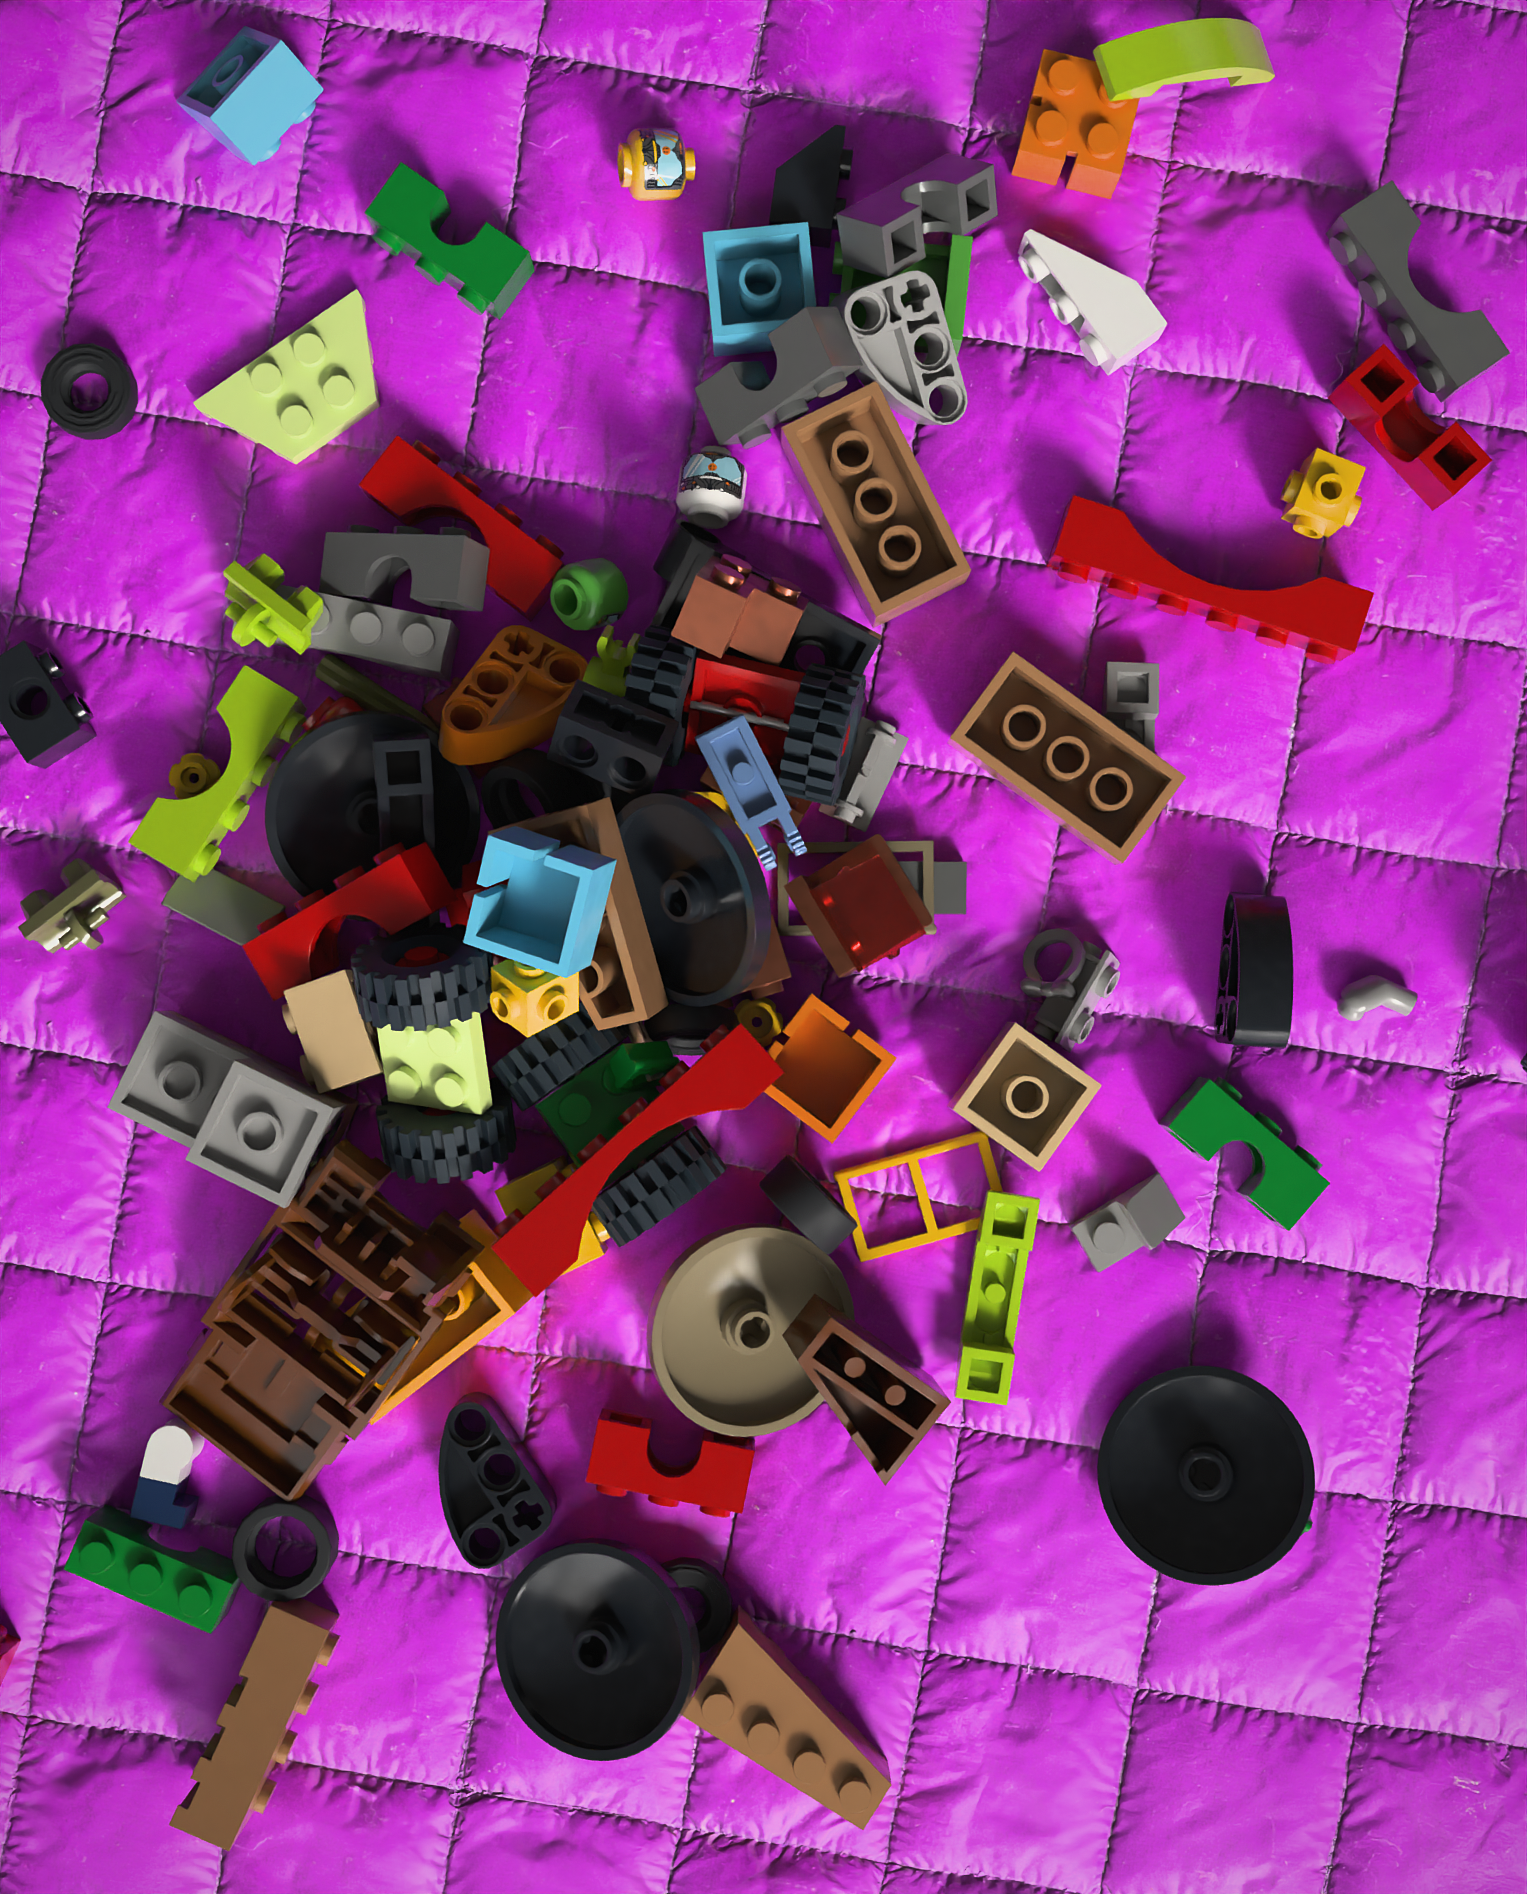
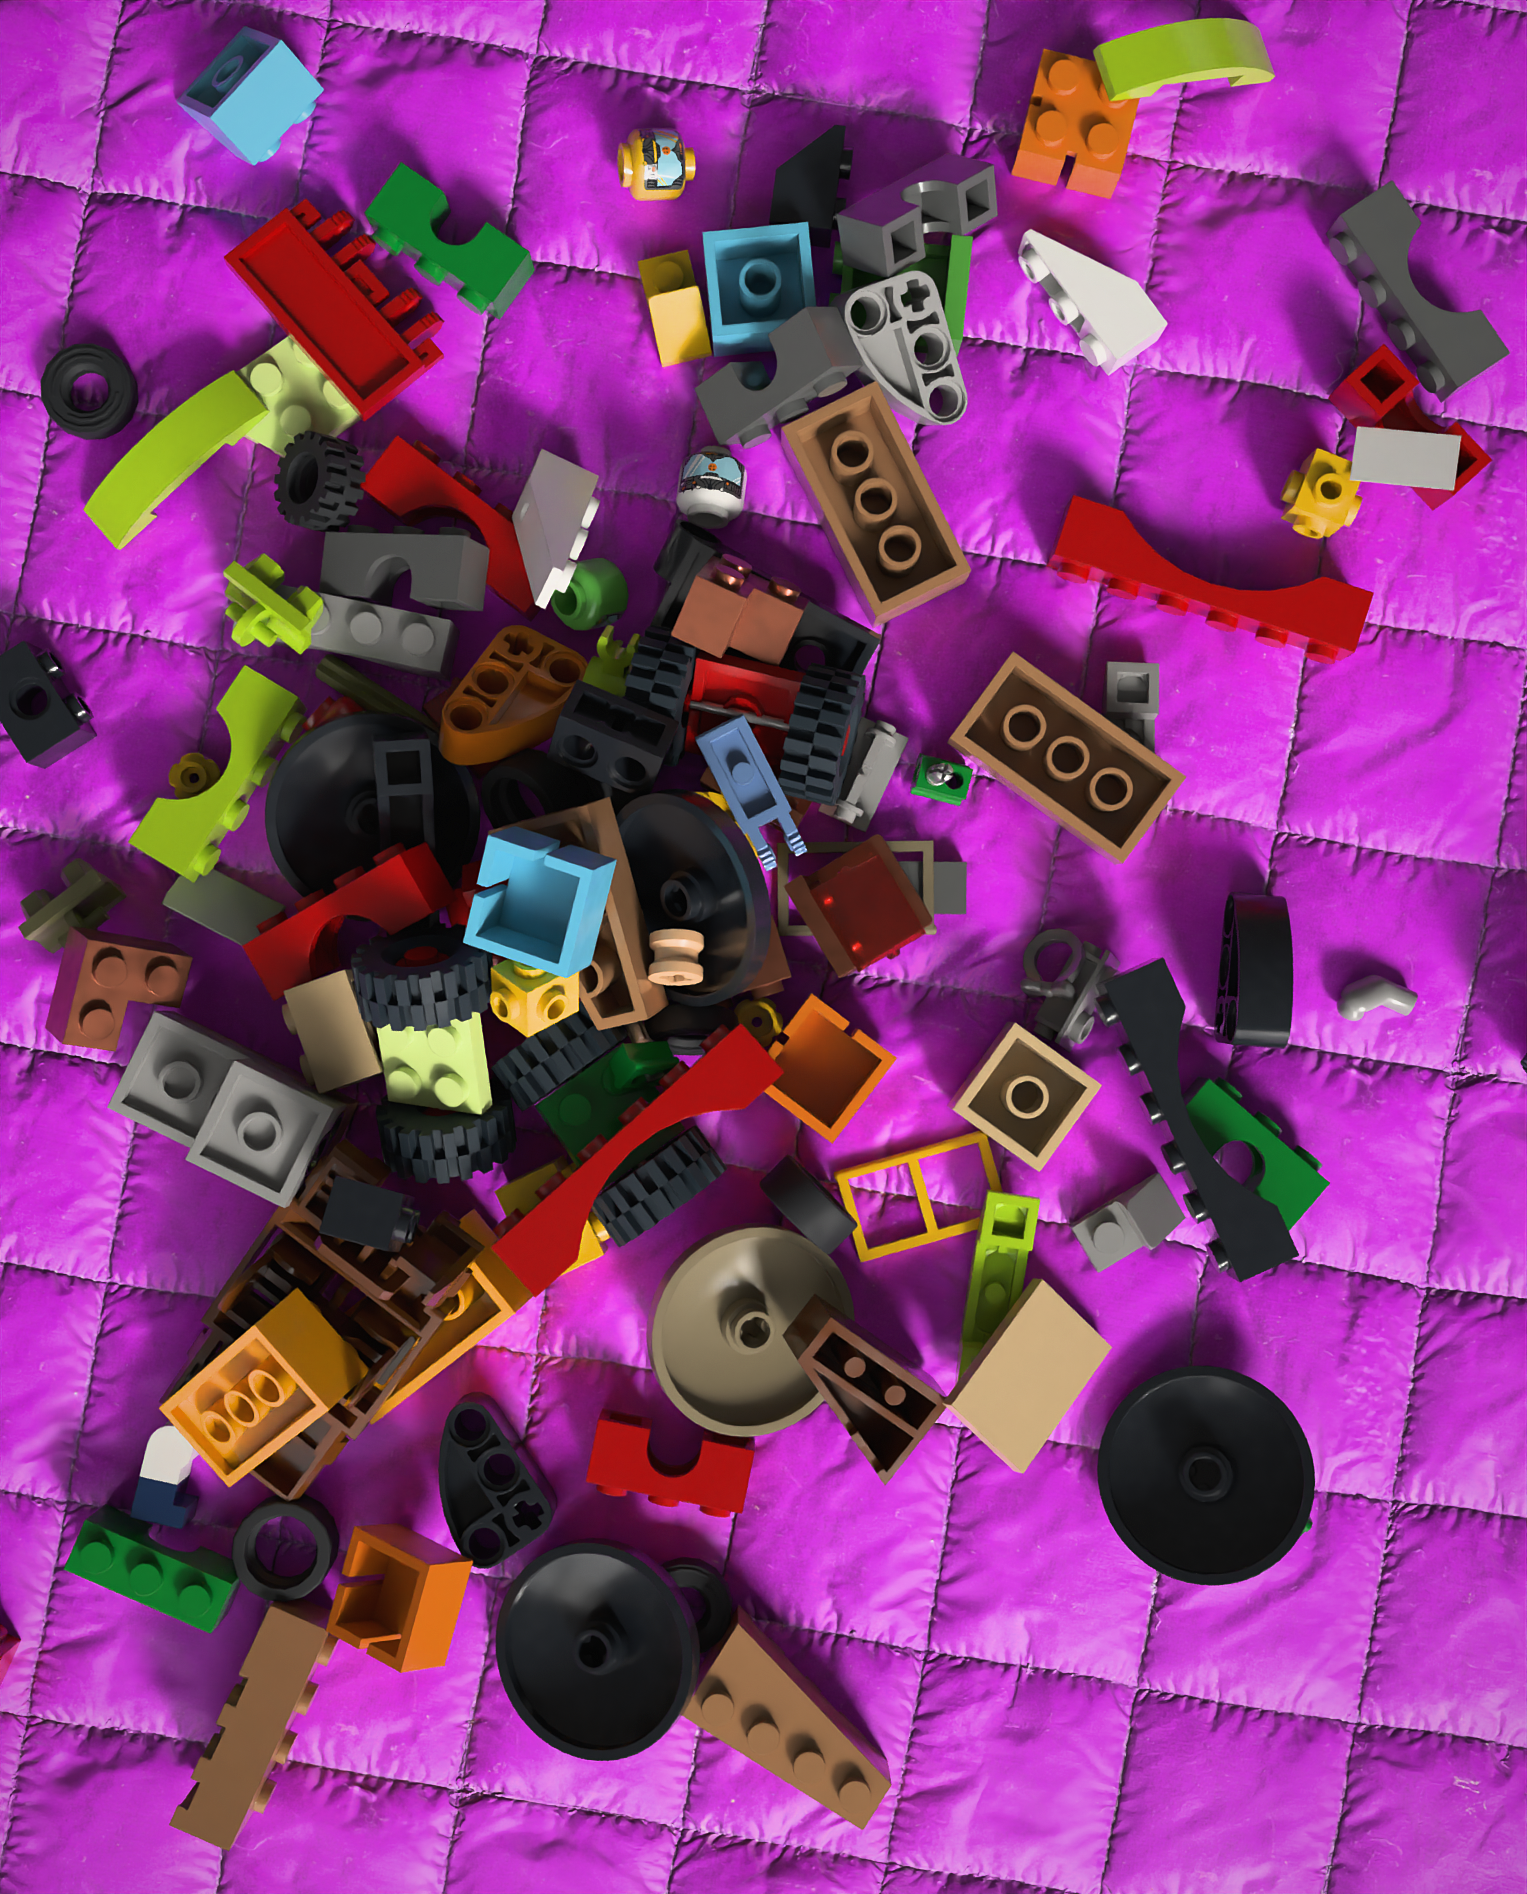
none -> copper brick [45,926,193,1052]
none -> lime slope [83,370,270,550]
none -> light orange slope [159,1287,370,1487]
none -> red hinge [223,198,445,422]
none -> black tyre [274,431,366,533]
none -> black brick [319,1176,421,1252]
none -> orange piece [325,1523,473,1673]
none -> white slope [512,449,600,609]
none -> yellow slope [637,249,712,367]
none -> light nougat wheel [648,929,704,986]
none -> green piece [910,753,973,806]
none -> tan tile [942,1278,1112,1474]
none -> black arch [1094,957,1299,1282]
none -> white sticker [1350,426,1461,490]

